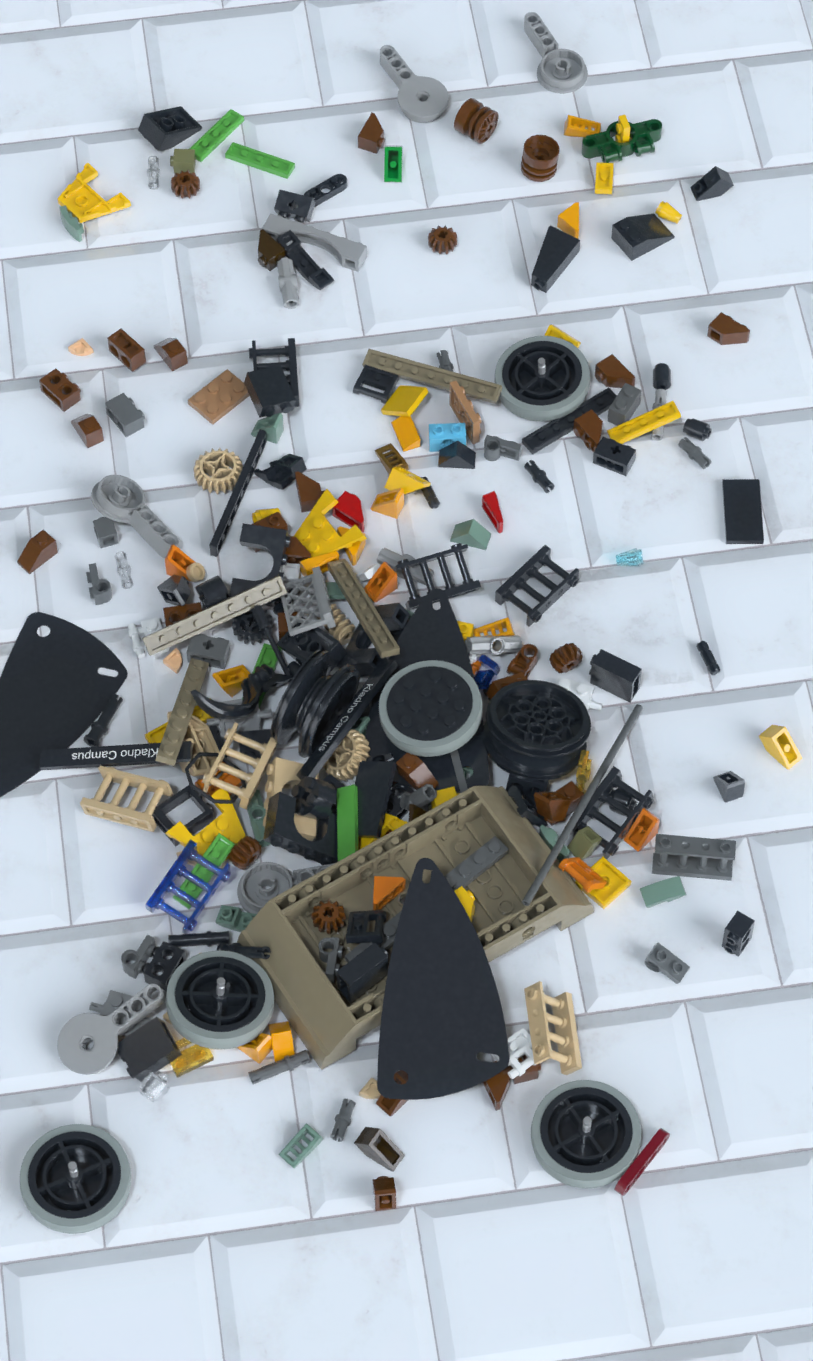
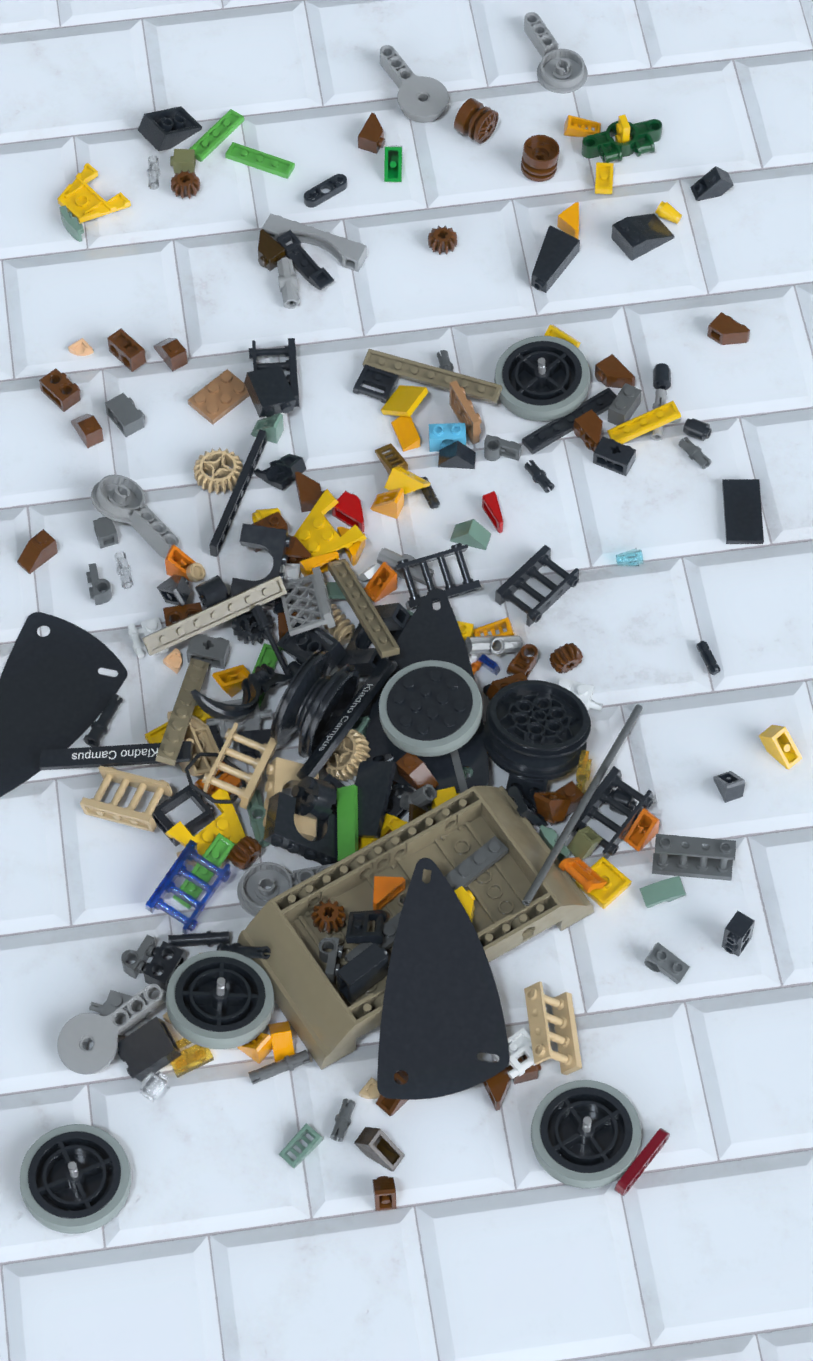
sand green slope [215,905,257,932] -> none
black brick [274,190,316,223] -> none
clear blue tile [474,670,495,689] -> none
black brick [589,649,642,703] -> none

